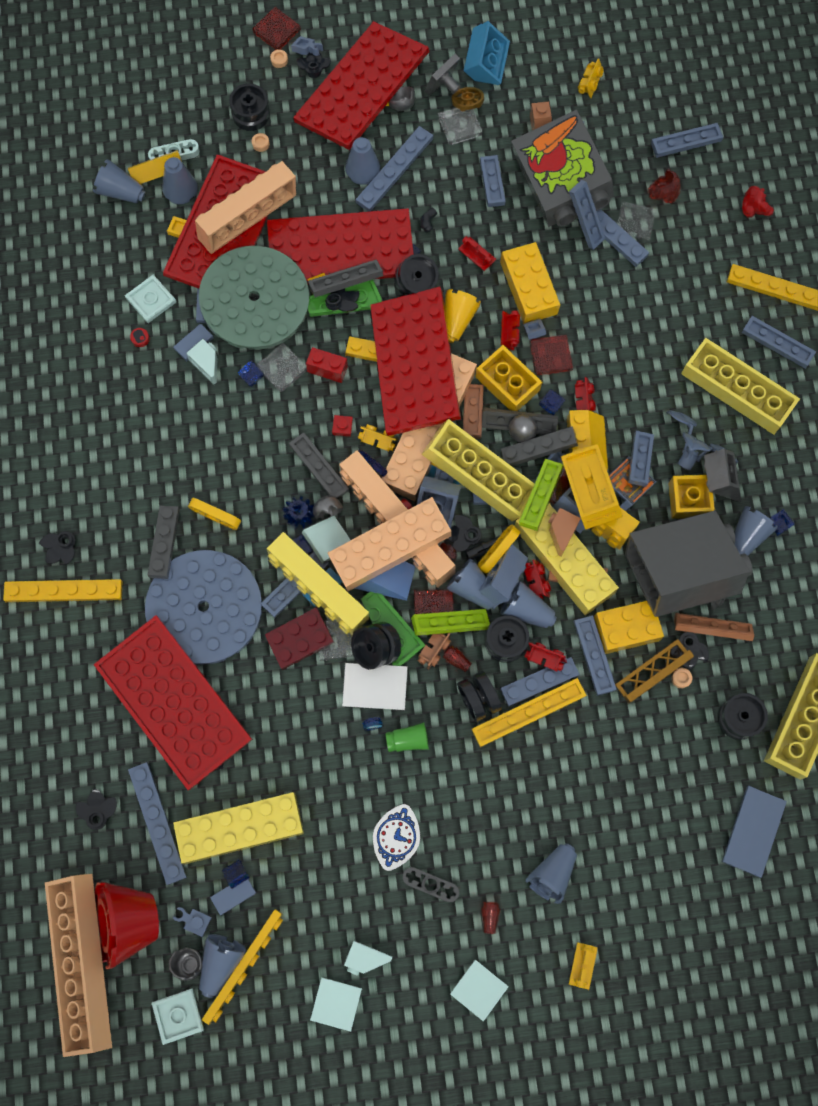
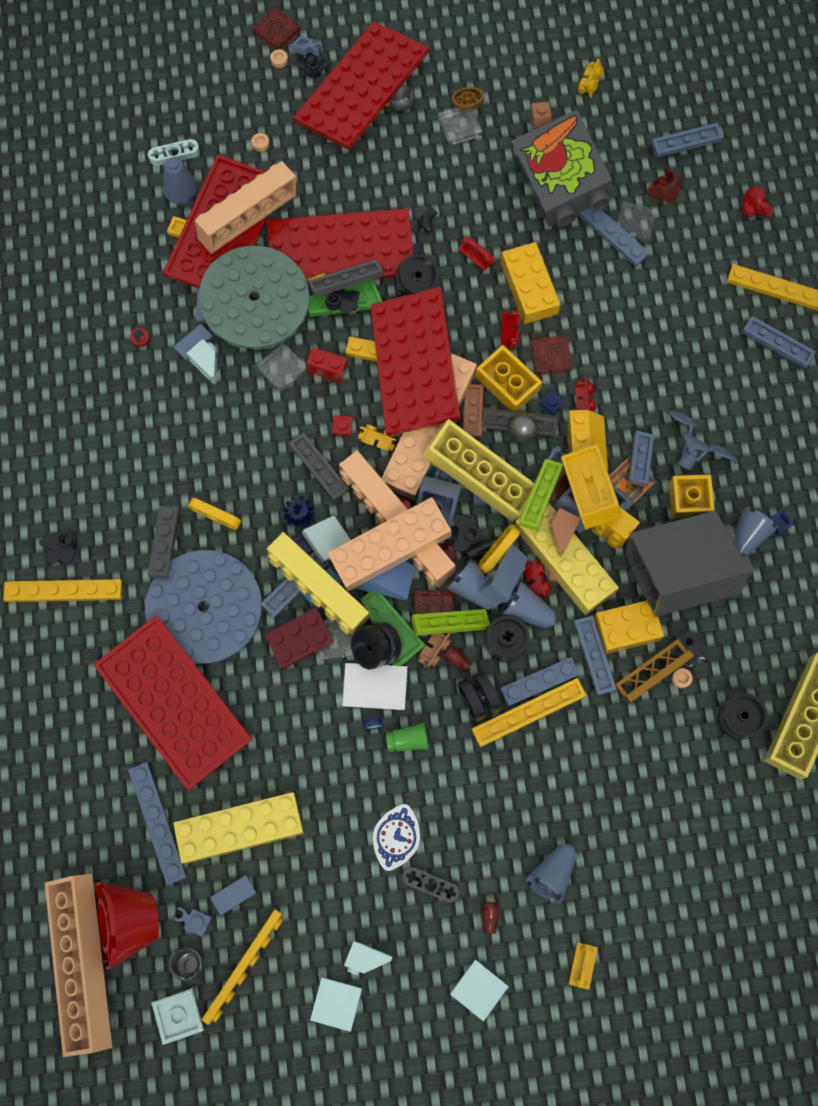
black plate [76,789,117,830] -> none
sand blue cone [93,159,146,203] -> none
light aqua tile [125,274,176,323] -> none
yellow tile [128,150,182,184] -> none
sand blue cone [199,934,246,998] -> none
clear blue tile [222,859,249,889] -> none
black wheel [229,83,270,131] -> none
clear blue plate [238,360,265,387] -> none
flat silver hair [313,495,344,519] -> none
sand blue cone [345,137,380,185] -> none
sand blue plate [356,126,433,212] -> none
clear blue tile [358,449,387,477] -> none
flat silver tile [425,54,460,96] -> none
yellow cone [444,289,481,343] -> none
dark azure slope [464,21,510,85] -> none
sand blue plate [480,155,506,207] -> none
dark grey plate [501,426,578,466] -> none
sand blue plate [523,319,546,340] -> none
red hinge [525,642,567,672] -> none
sand blue plate [569,180,606,250] -> none
nougat tile [674,613,754,641] -> none
light yellow brick [681,338,800,435] -> none
flat silver slope [704,449,741,502] -> none
sand blue tile [721,786,787,878] -> none

